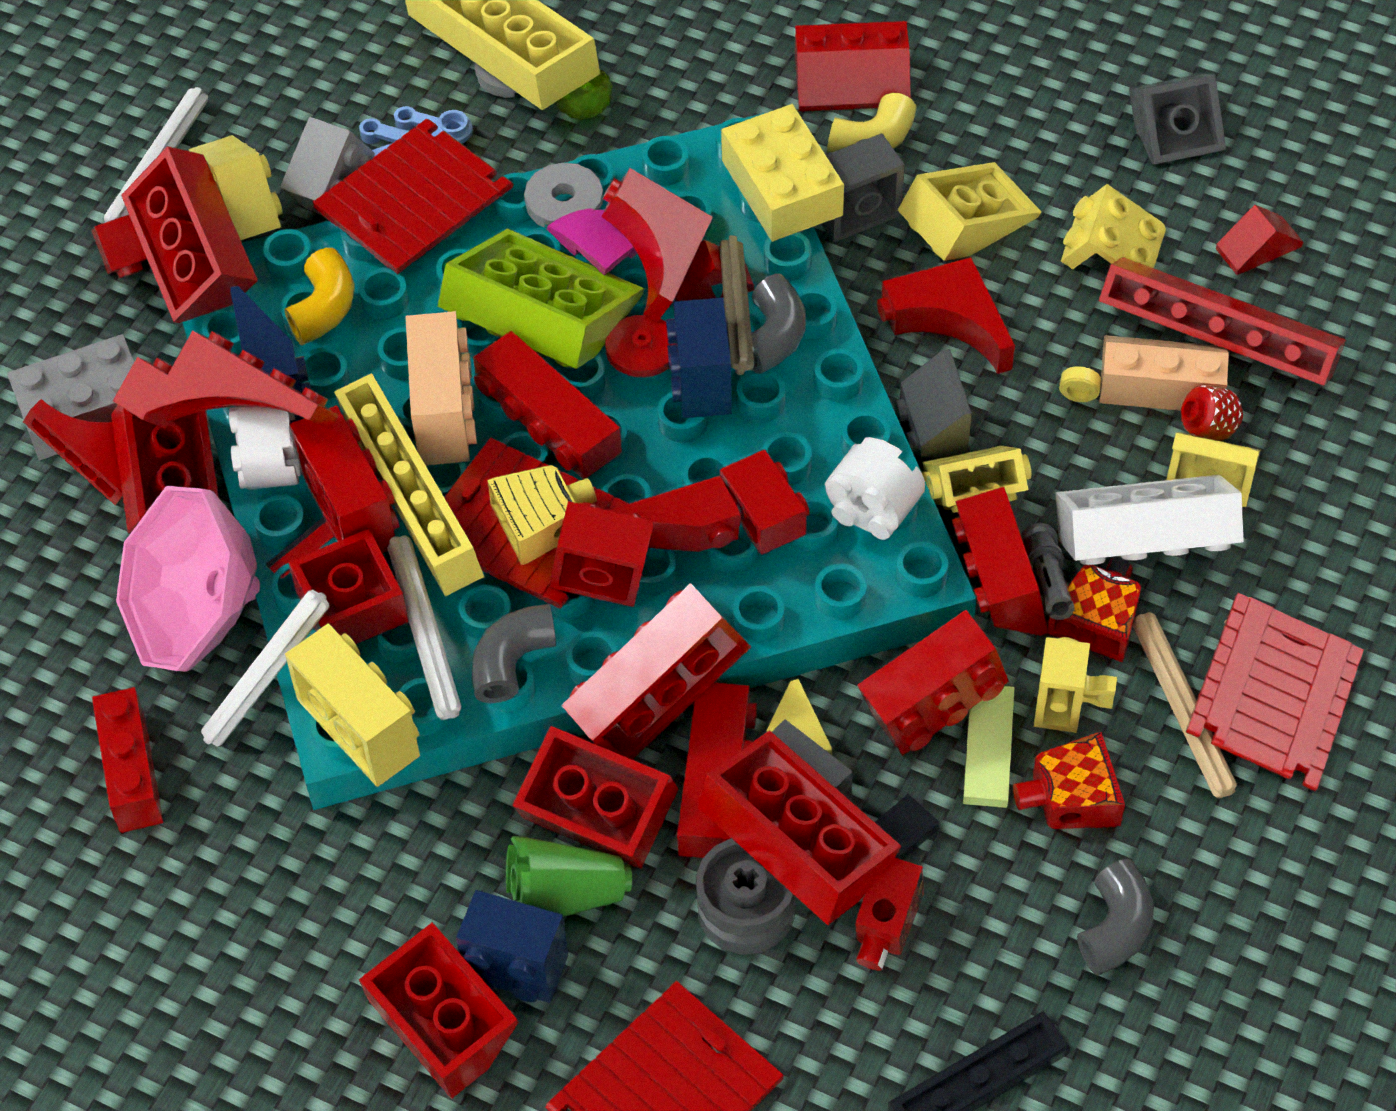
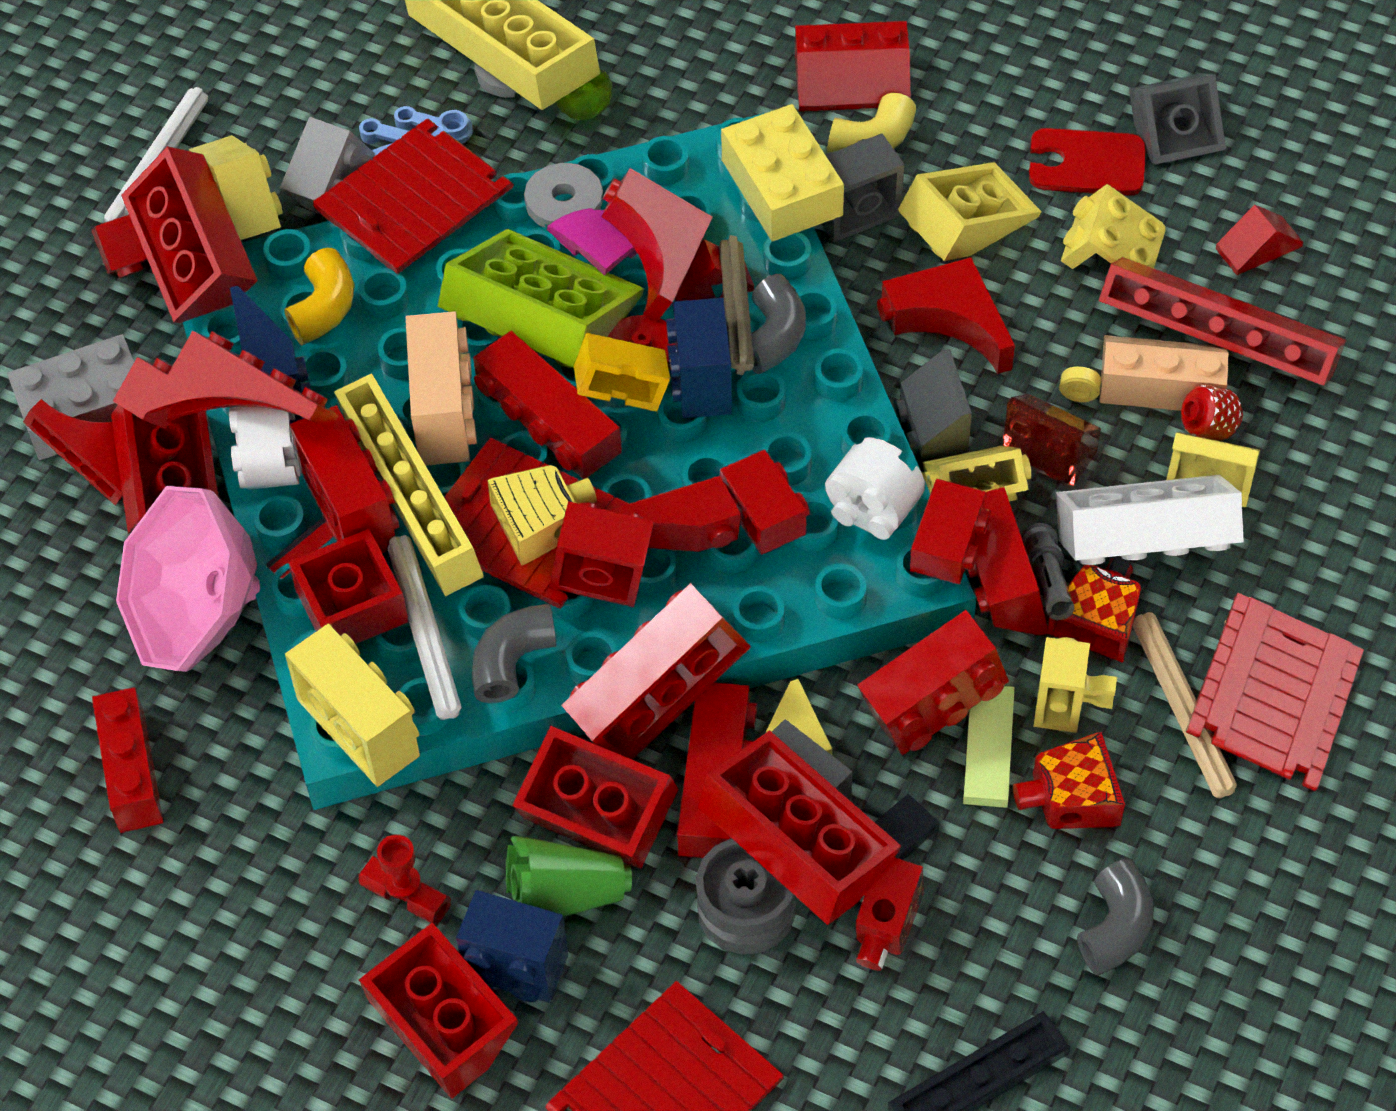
white axle [201,590,329,747] -> none
none -> red bar [359,835,451,926]
none -> yellow brick [574,333,670,412]
none -> red brick [910,478,991,585]
none -> clear red slope [1003,394,1101,486]
none -> red piece [1029,128,1145,196]

